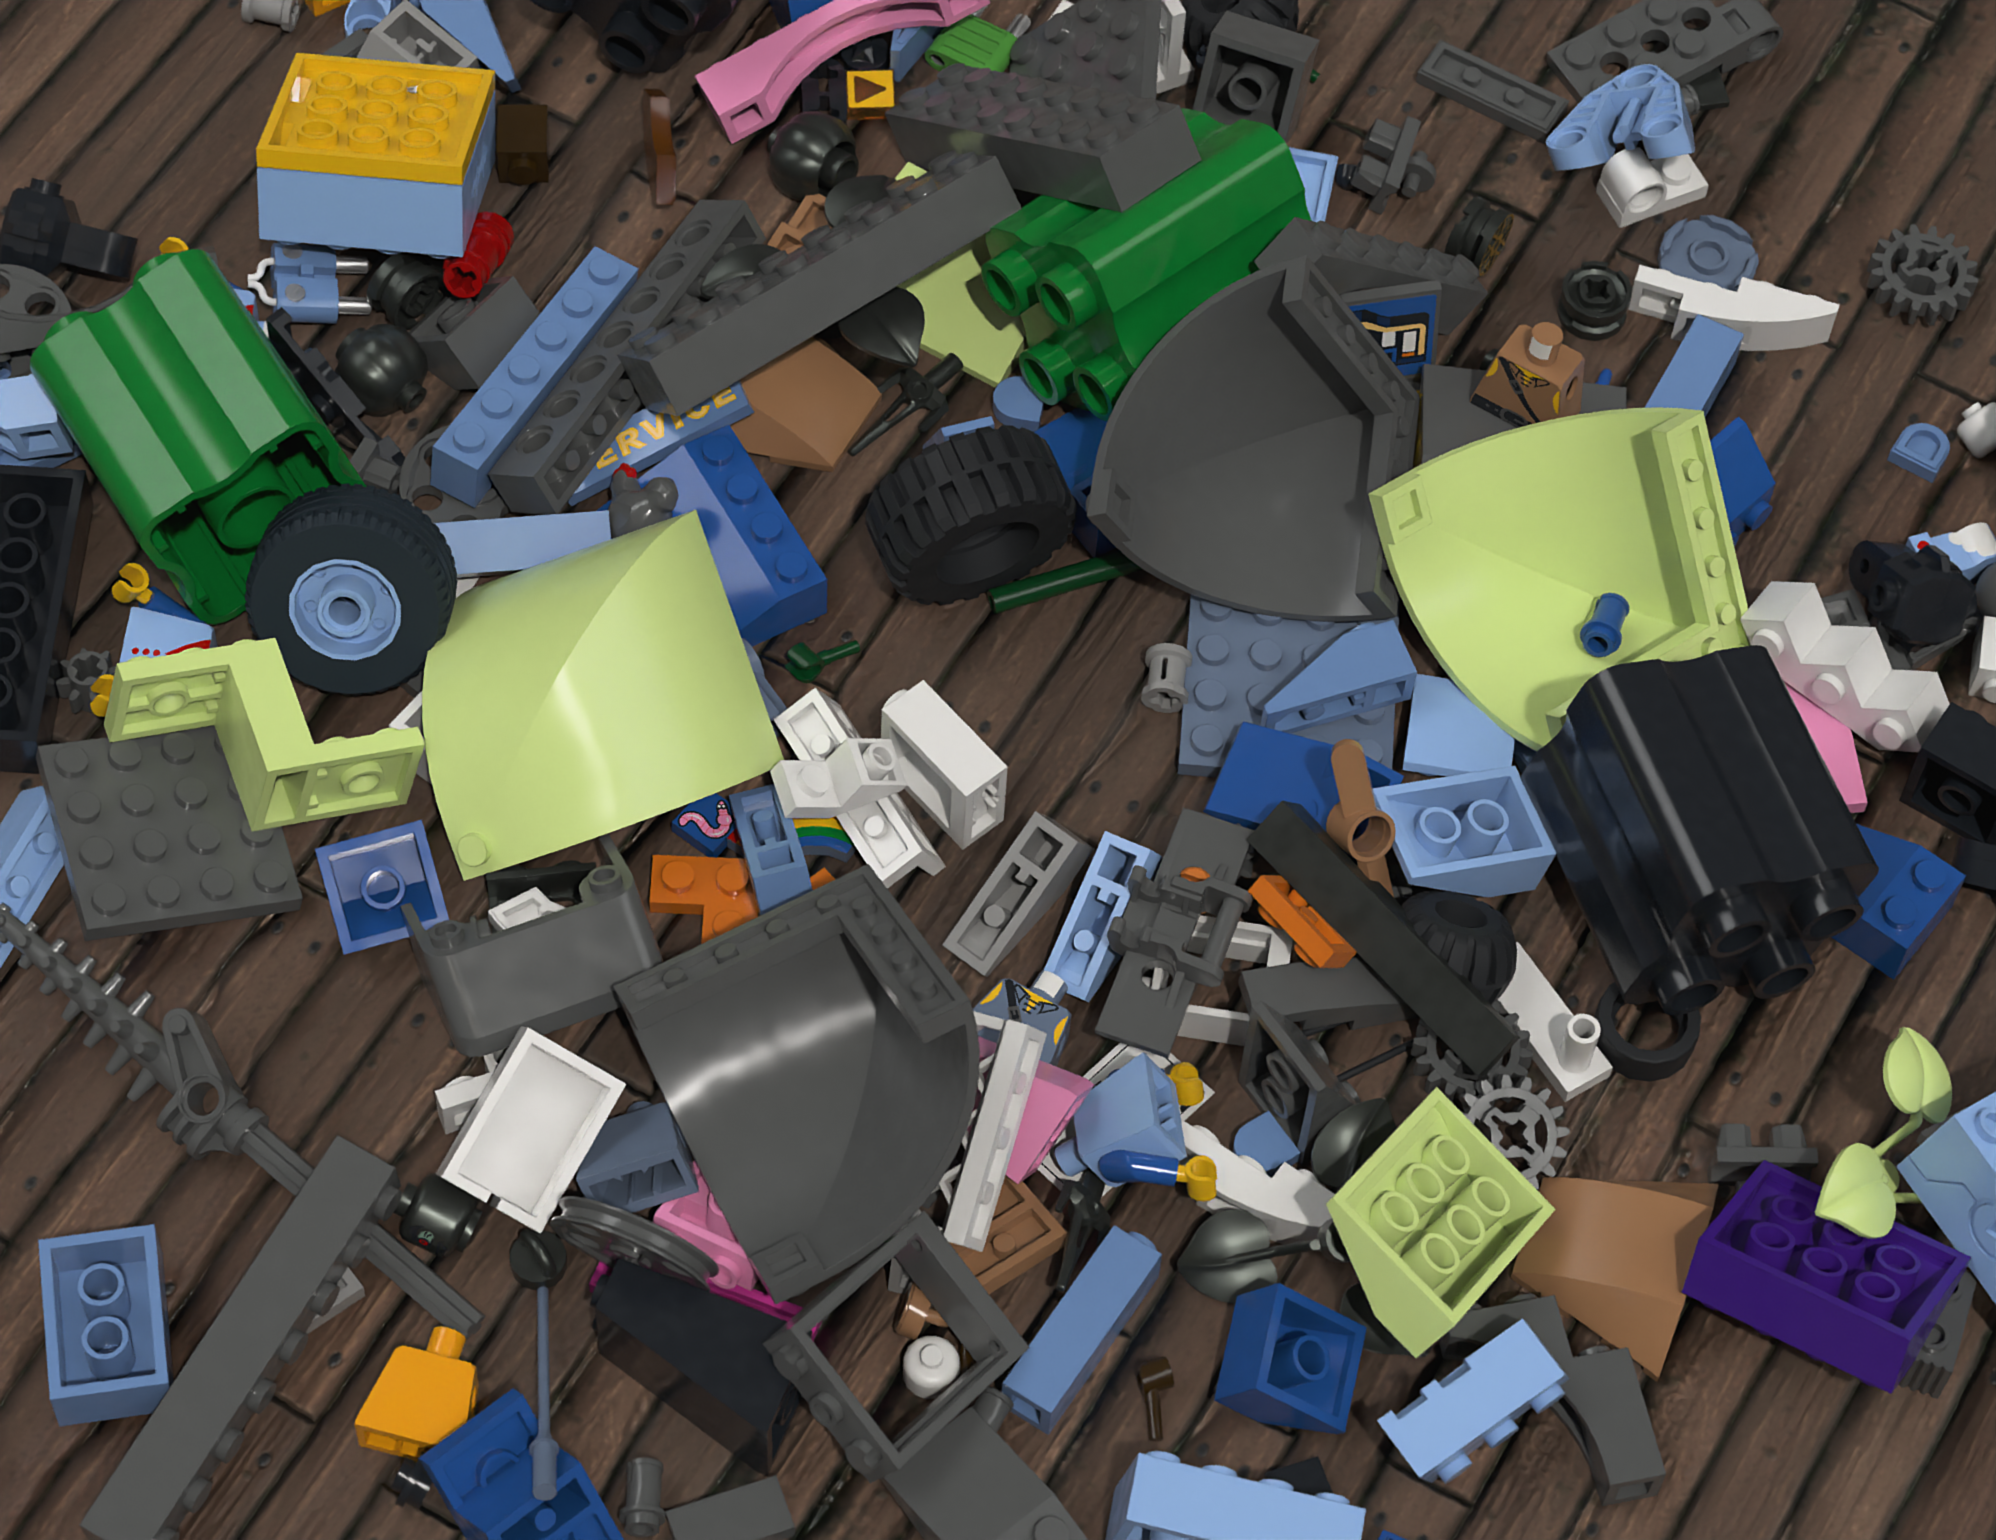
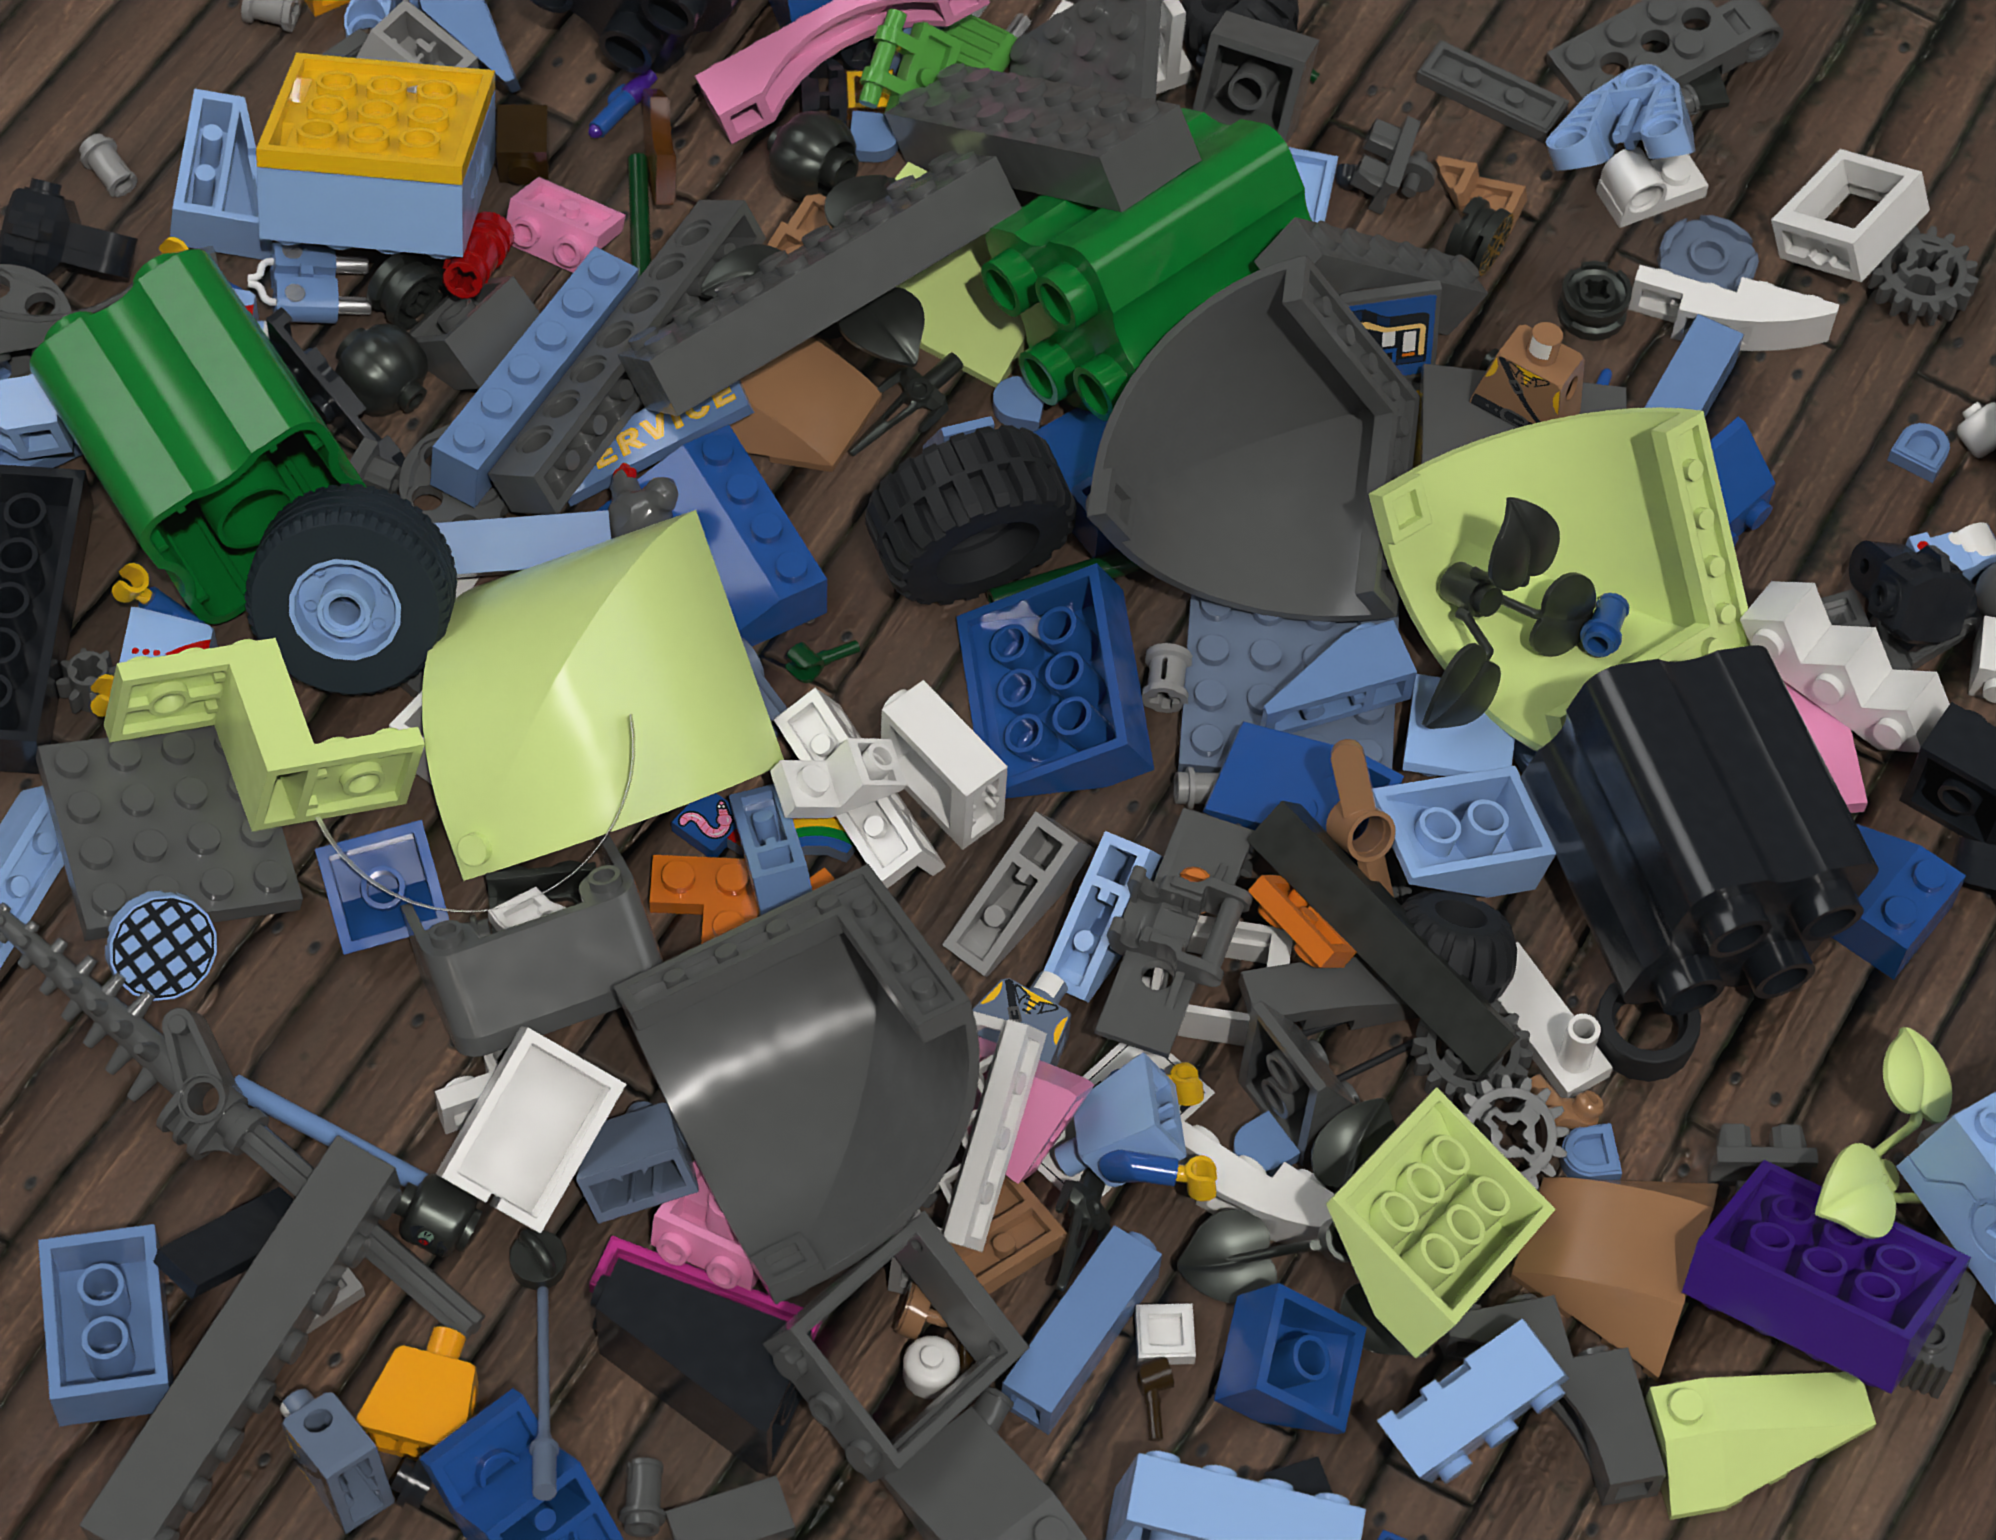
dark grey wedge [550,1196,719,1292] -> none
none -> light grey pin [79,134,138,198]
none -> tile [105,890,217,1001]
none -> black tile [153,1186,294,1299]
none -> light blue wedge [170,88,272,260]
none -> medium blue piece [234,1075,429,1187]
none -> sand blue torso [280,1389,395,1534]
none -> white sticker [315,714,635,912]
none -> bright pink bracket [506,177,626,273]
none -> piece [588,69,657,138]
none -> dark green bar [628,153,651,280]
none -> medium blue tile [851,111,899,162]
none -> bright green plate [858,9,963,115]
none -> blue slope [956,563,1155,799]
none -> white tile [1135,1304,1196,1365]
none -> light grey pin [1174,767,1219,810]
none -> pearl dark grey plant [1421,497,1596,729]
none -> medium nougat slope [1436,156,1527,235]
none -> medium nougat arm [1530,1074,1604,1129]
none -> medium blue tile [1559,1123,1622,1180]
none -> yellowish green wedge [1644,1372,1876,1520]
none -> white window [1771,149,1930,282]

